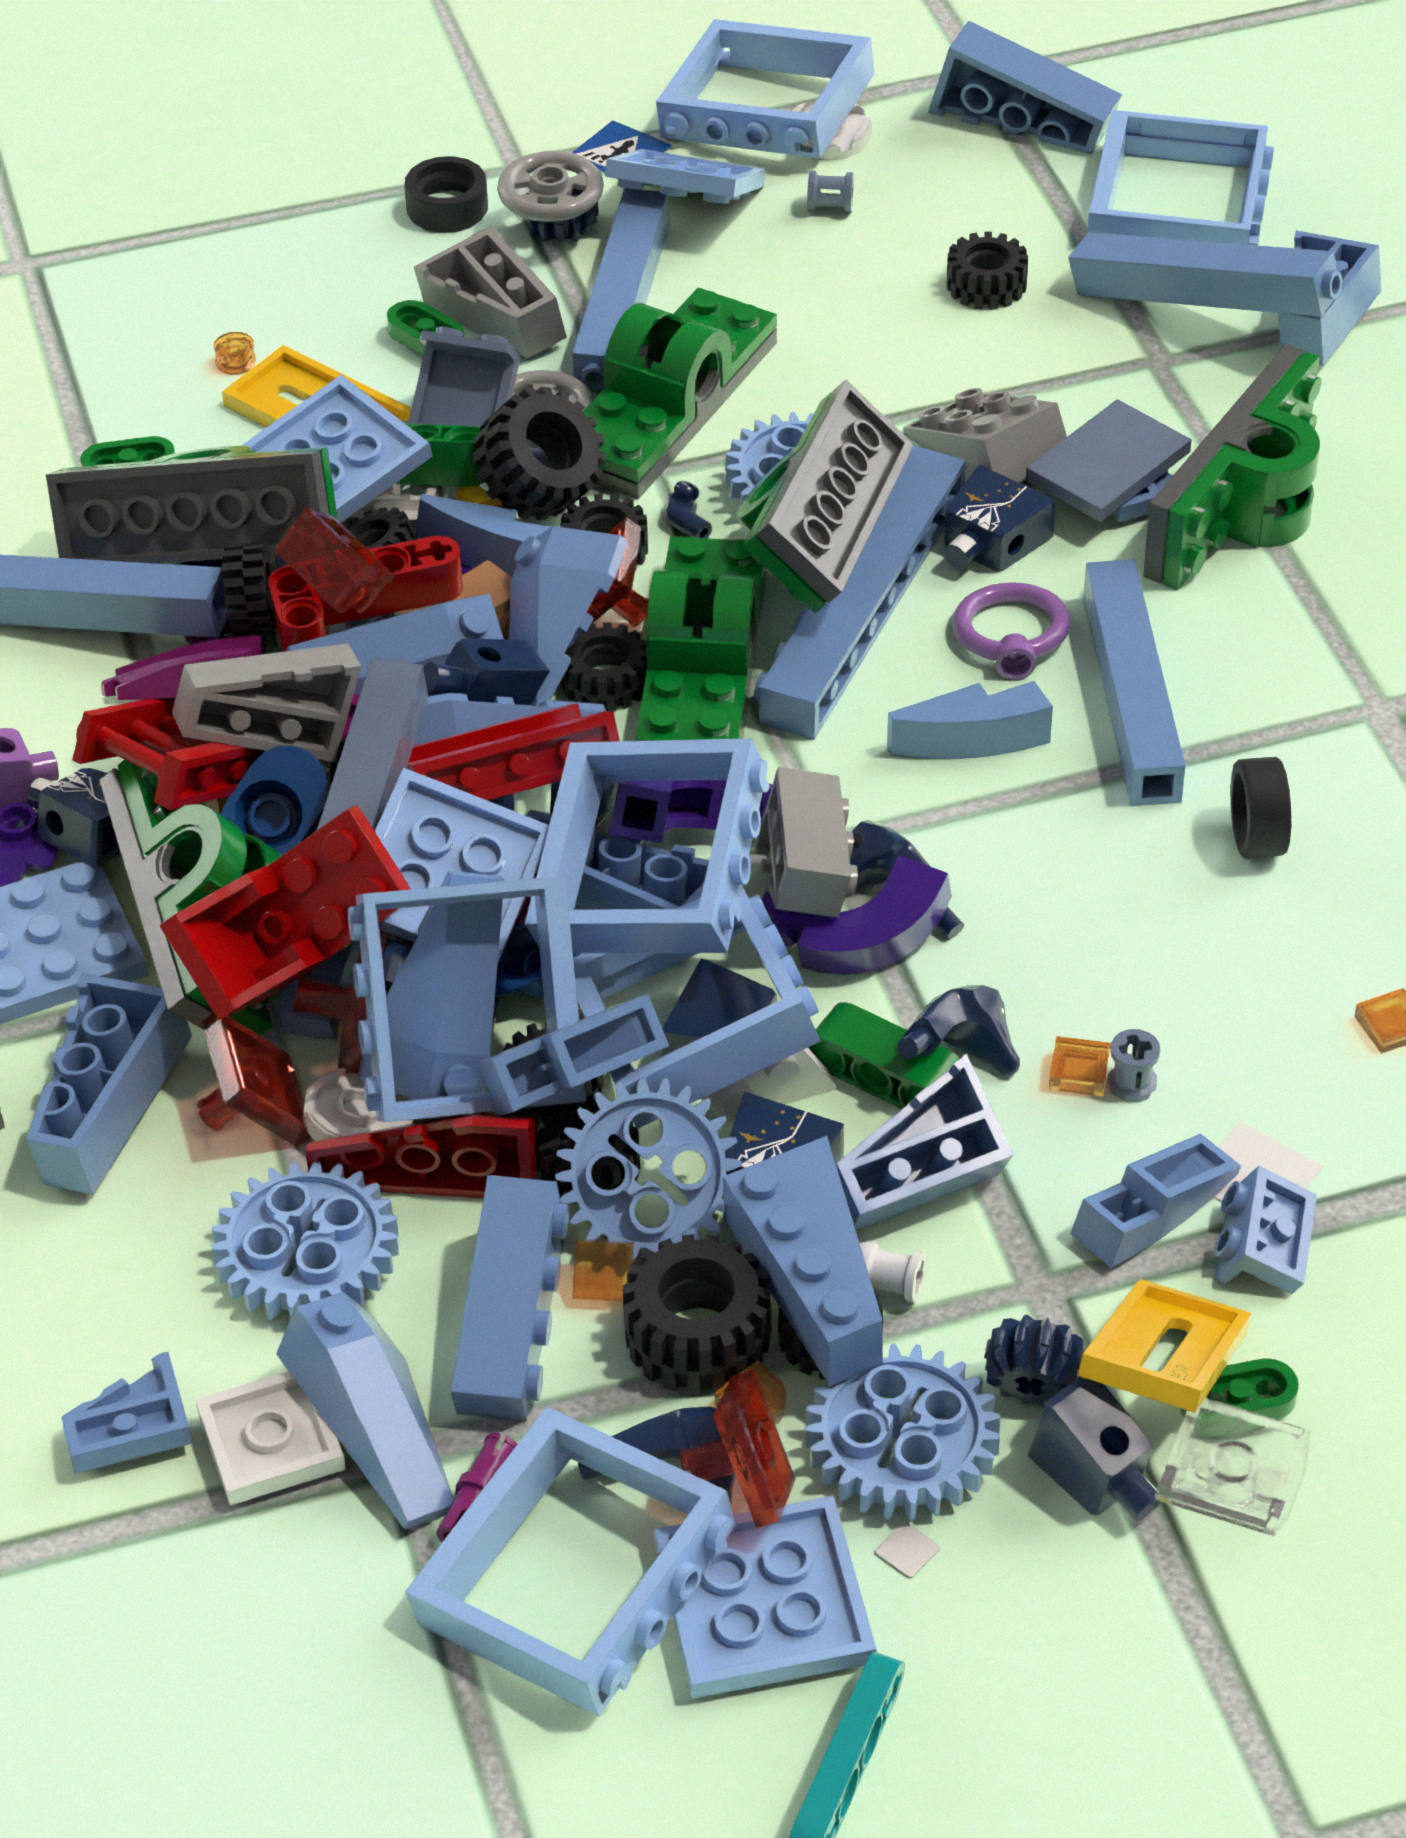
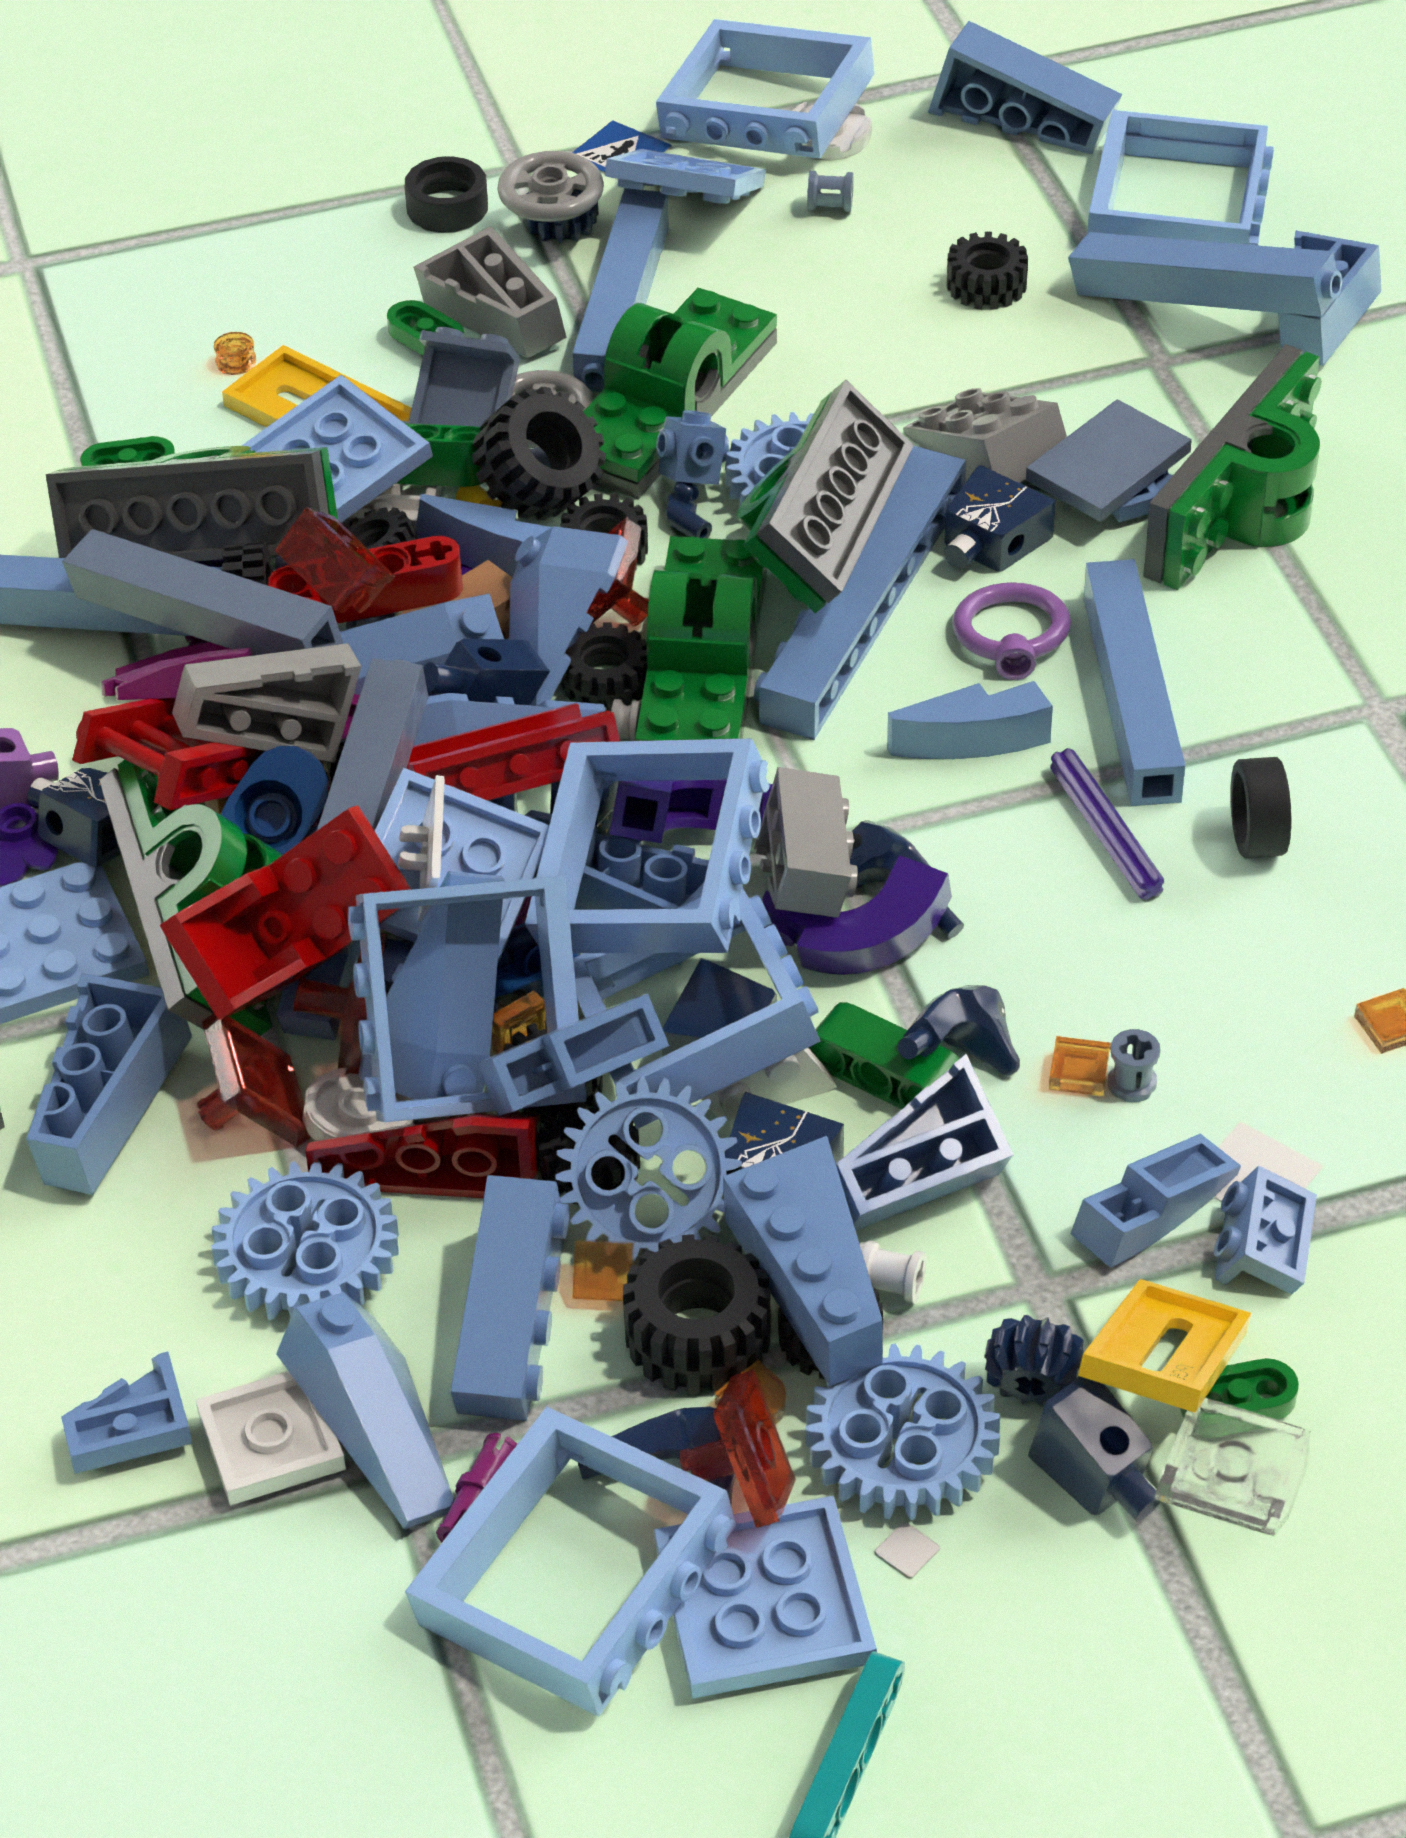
none -> sand blue brick [62,529,343,656]
none -> white piece [398,775,445,922]
none -> clear orange tile [491,991,546,1055]
none -> light grey bush [611,699,641,741]
none -> medium blue brick [657,410,729,485]
none -> axle [1050,748,1164,900]

